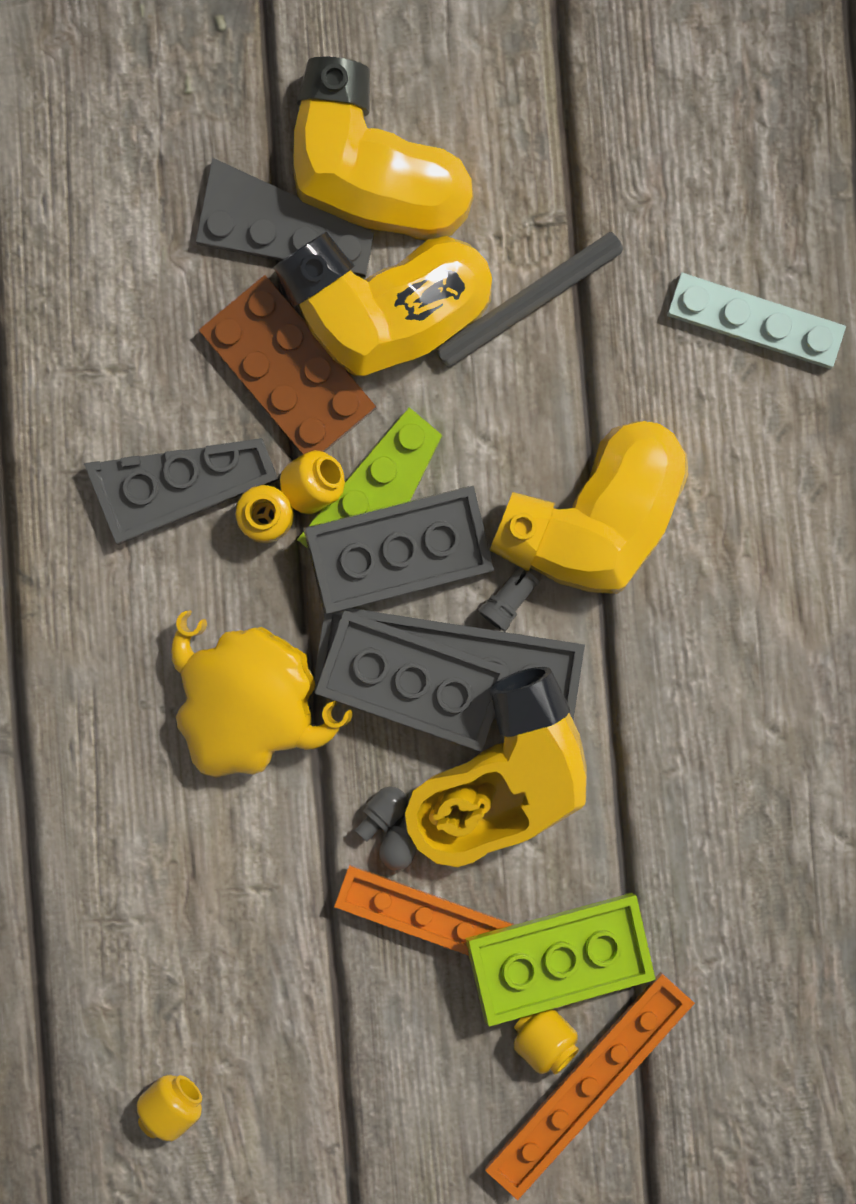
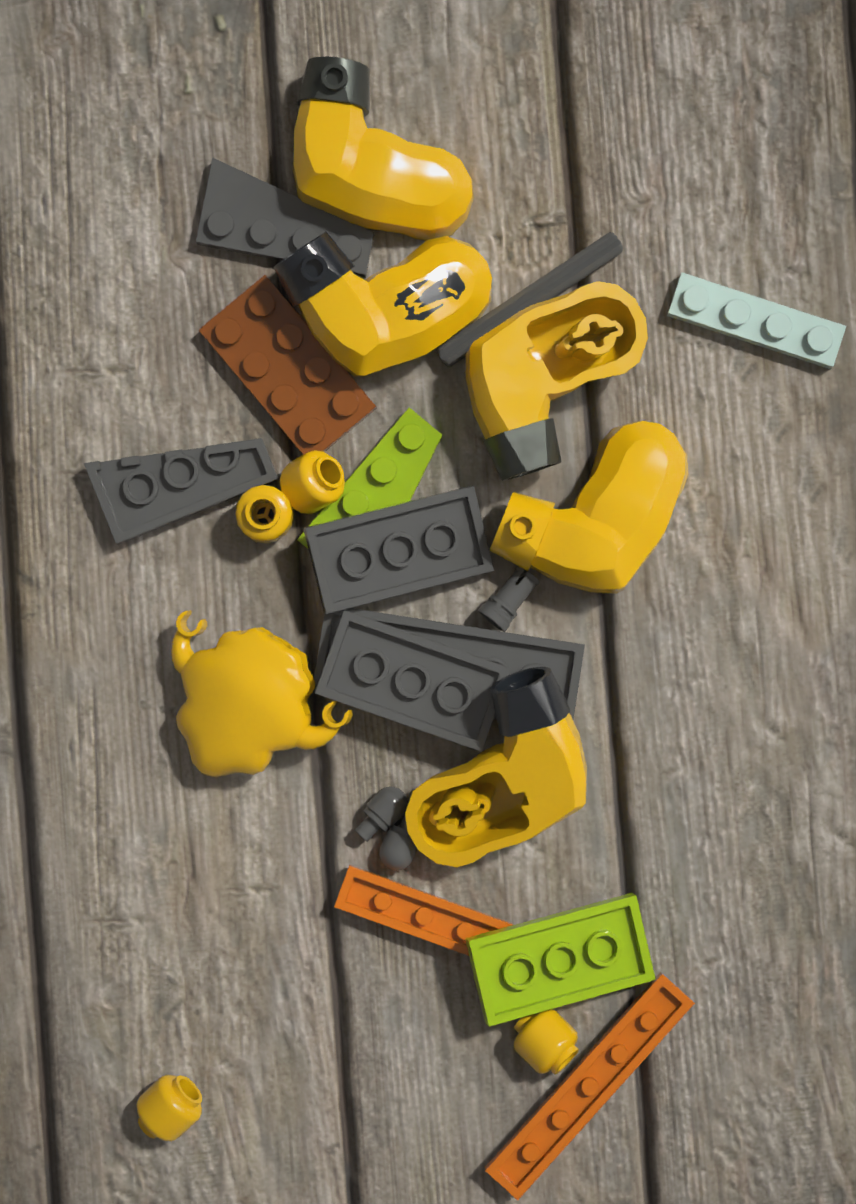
none -> yellow piece [466,281,648,481]

